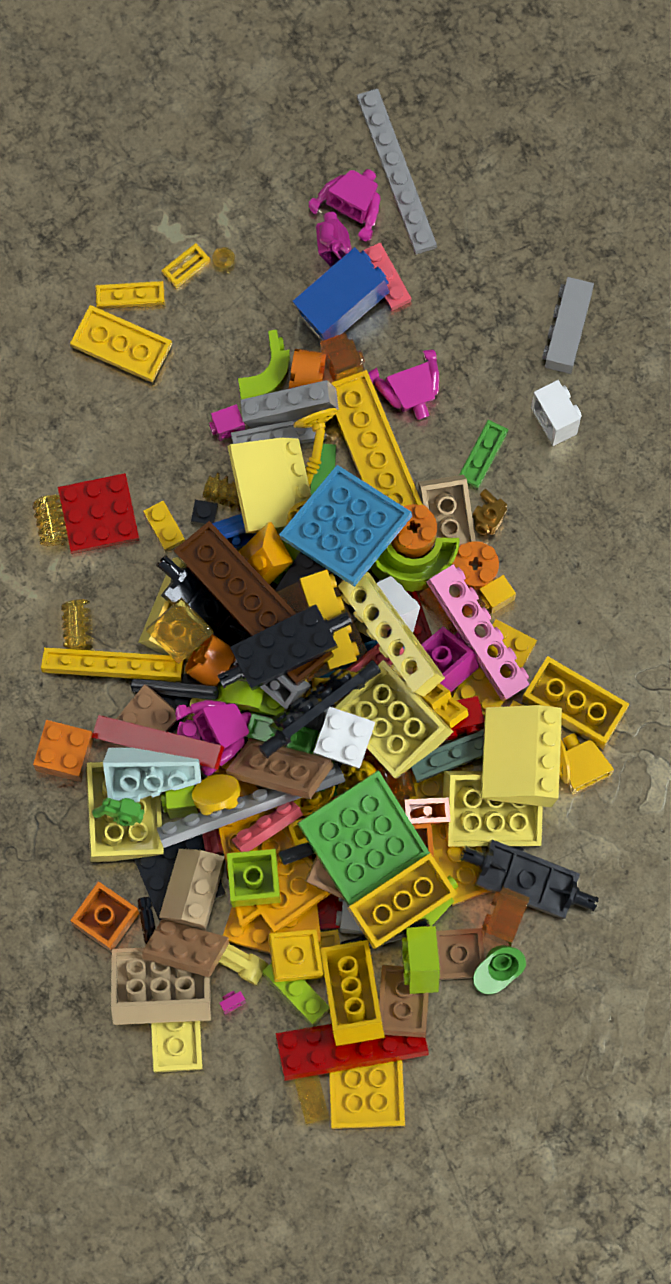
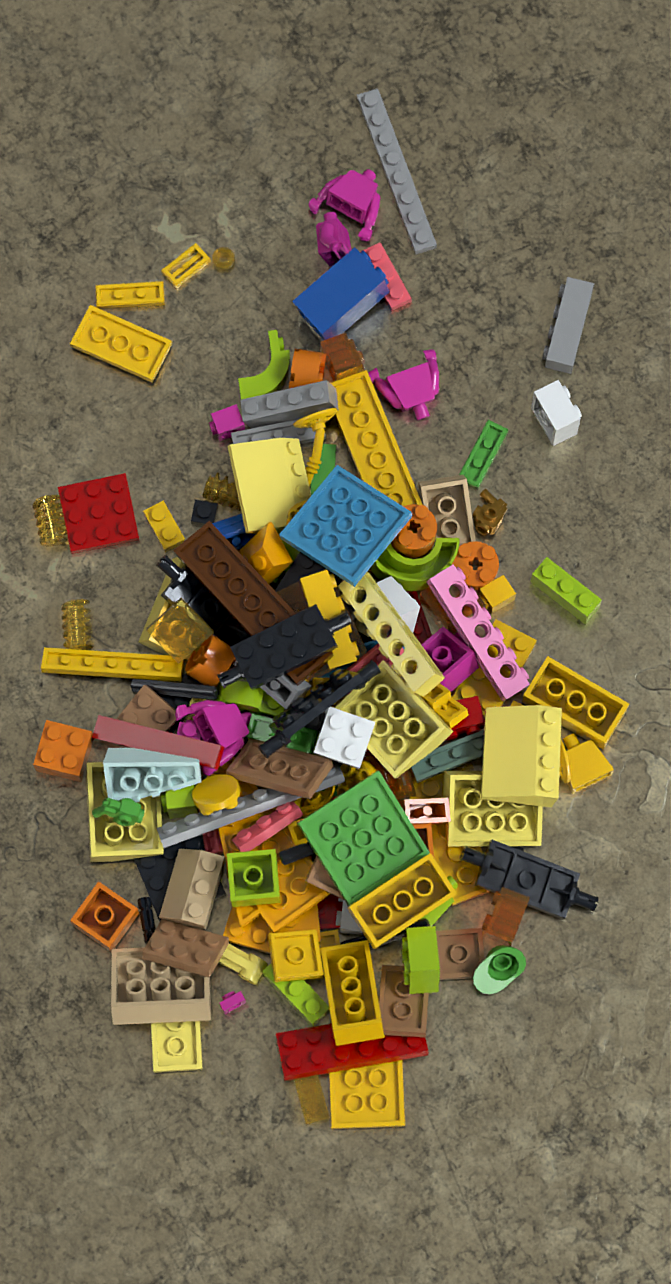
none -> lime brick [531,557,602,624]

